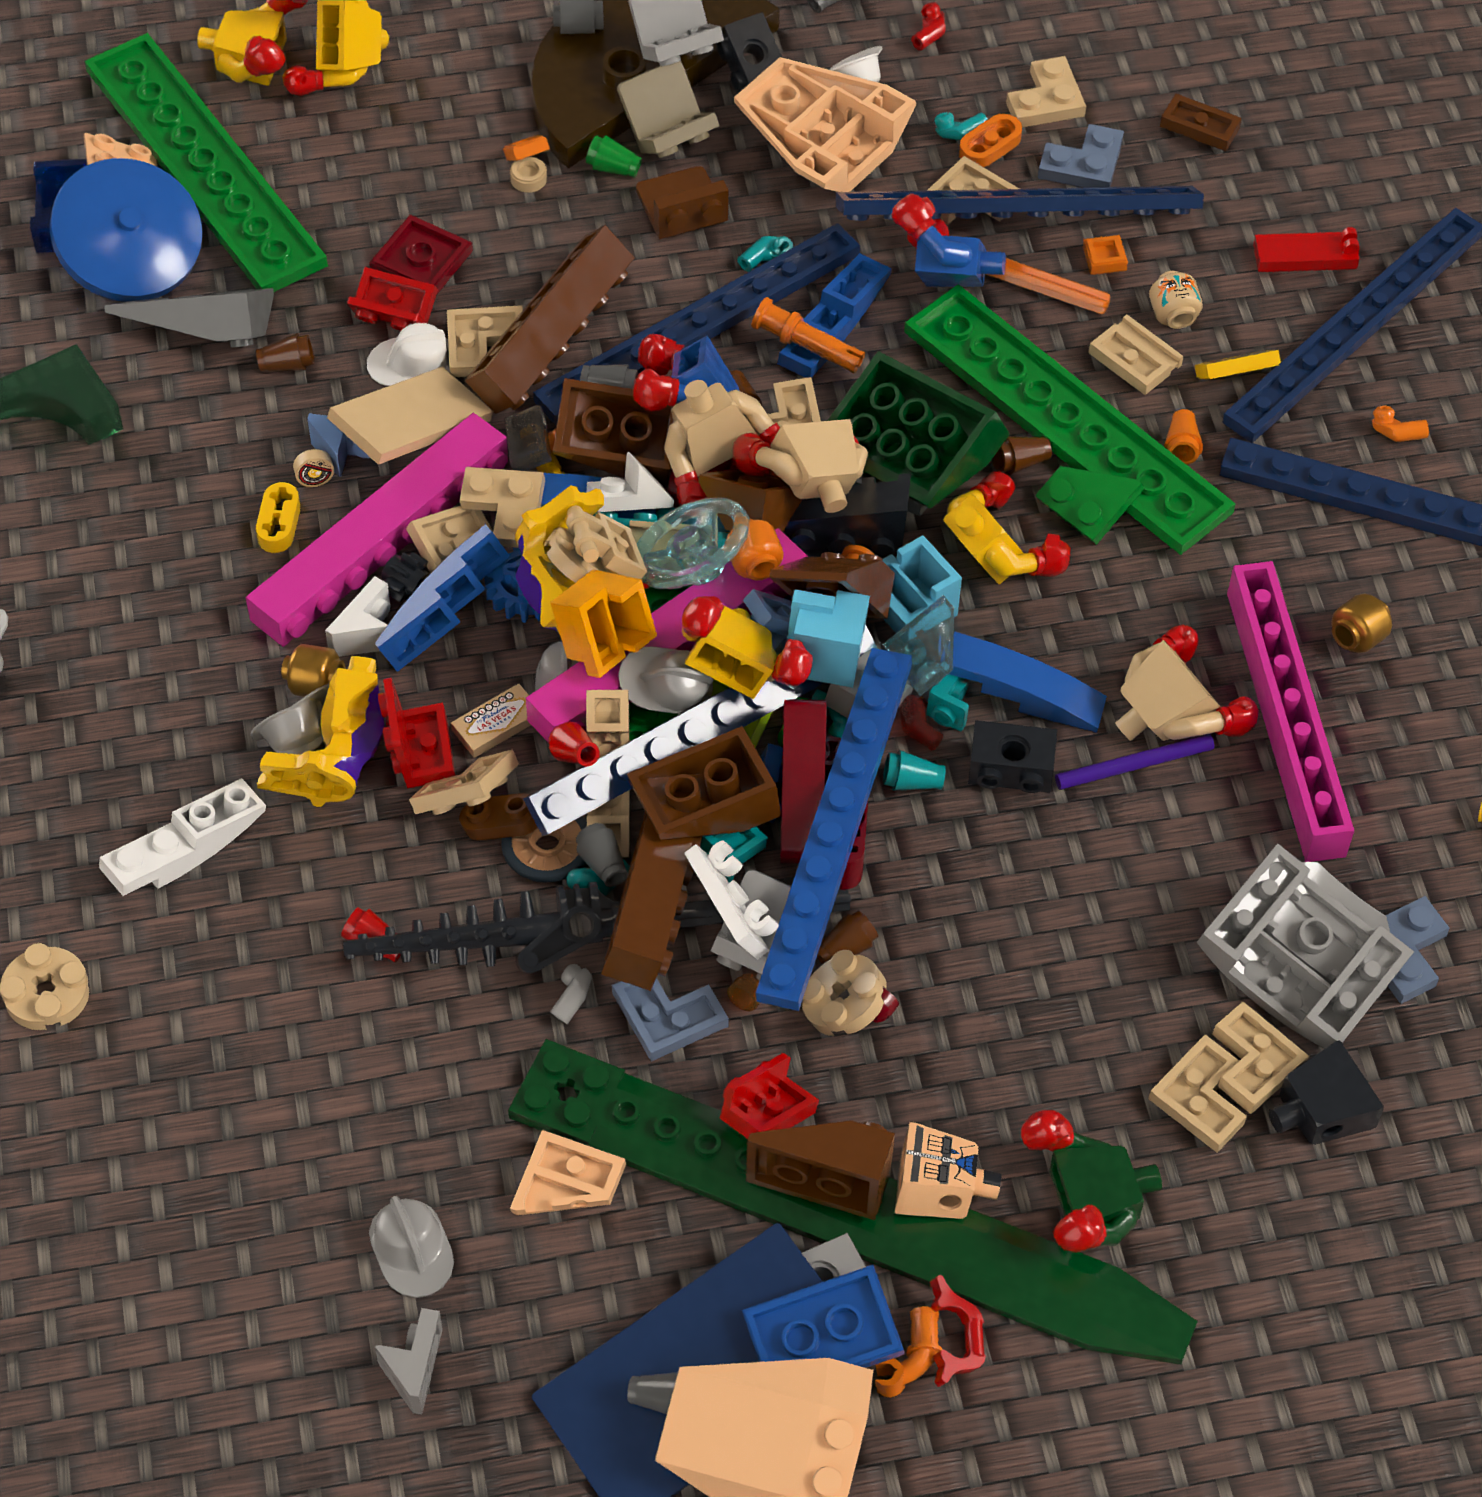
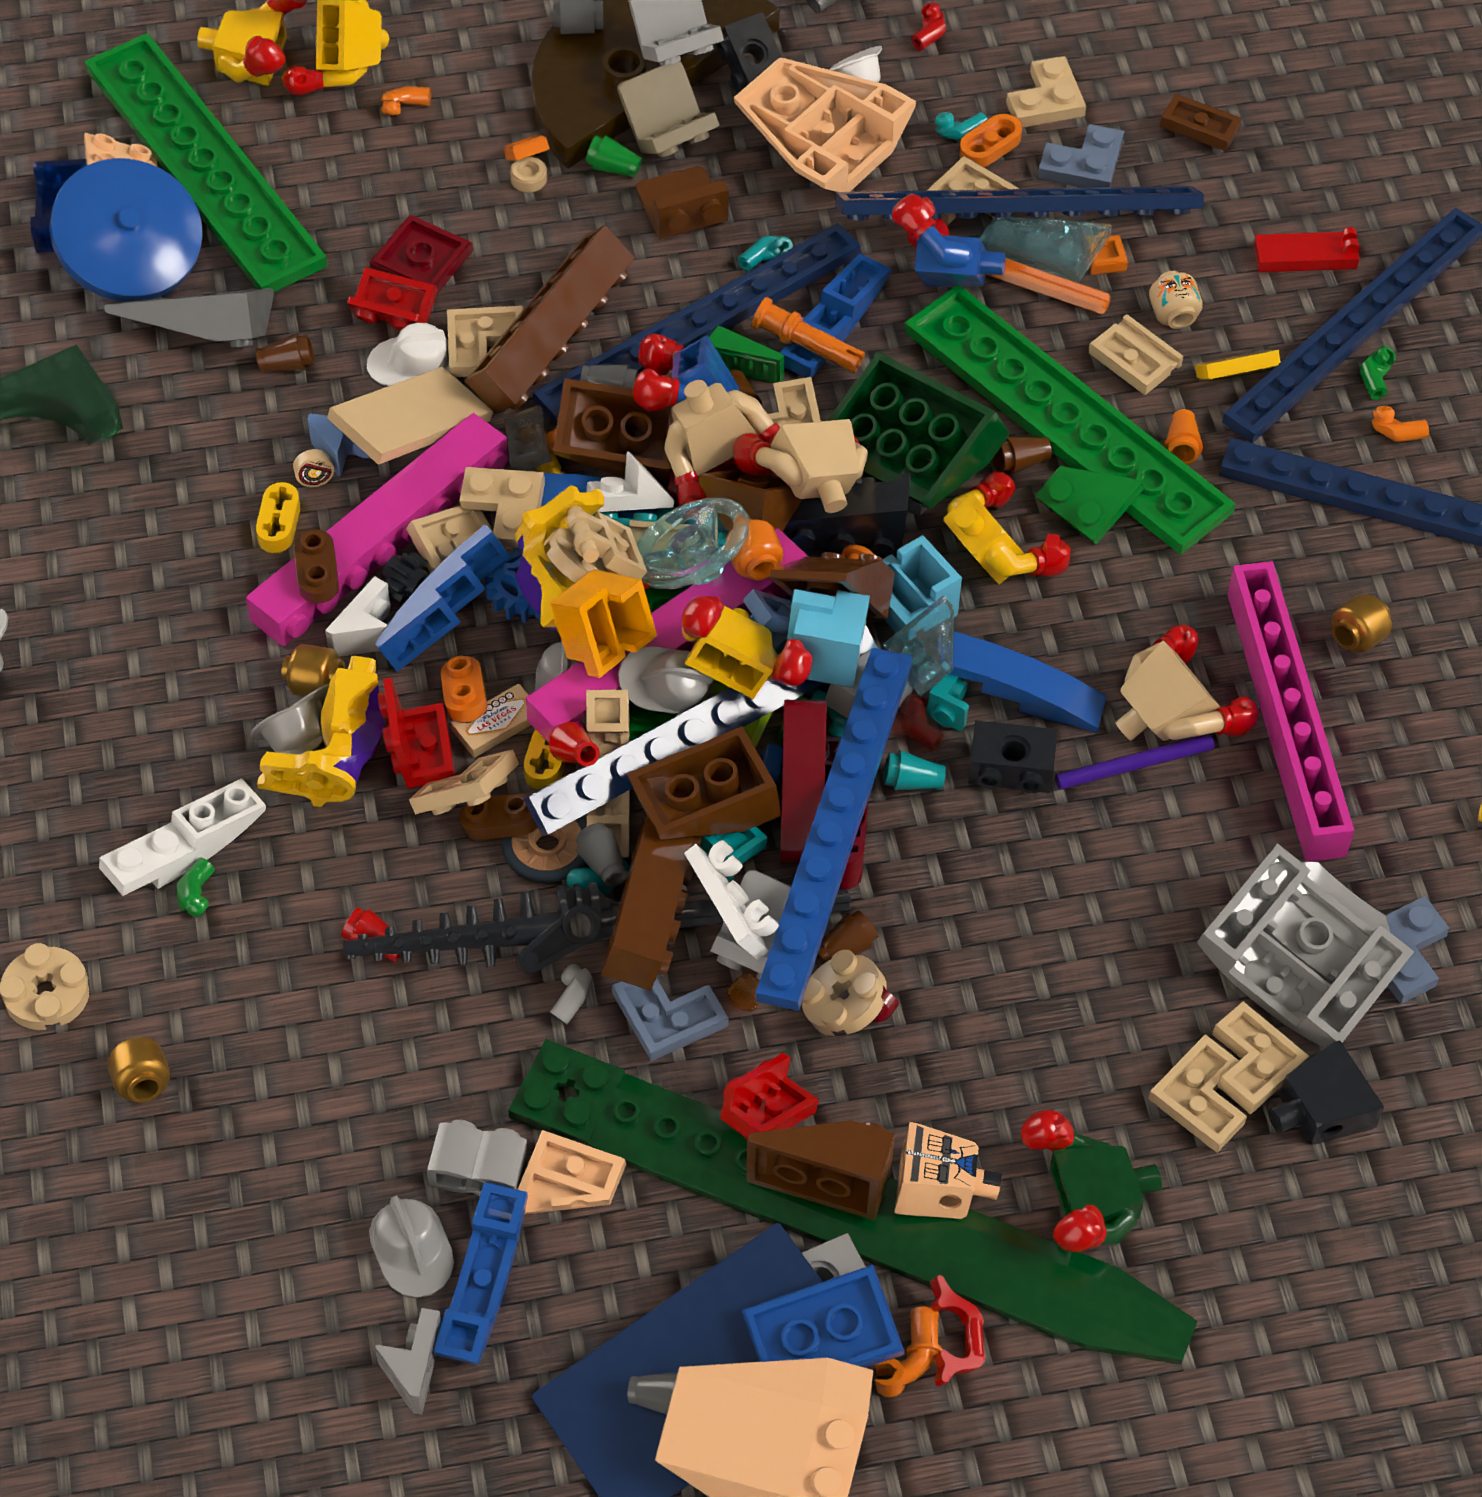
none -> pearl gold head [108,1037,170,1103]
none -> green arm [176,857,215,917]
none -> reddish brown plate [294,529,339,603]
none -> orange arm [380,86,431,116]
none -> light grey brick [427,1120,527,1196]
none -> blue slope [433,1182,528,1365]
none -> orange plate [441,656,488,723]
none -> yellow beam [524,729,566,790]
none -> green slope [709,326,784,383]
none -> clear light blue wing [979,217,1112,283]
none -> green arm [1360,346,1396,400]

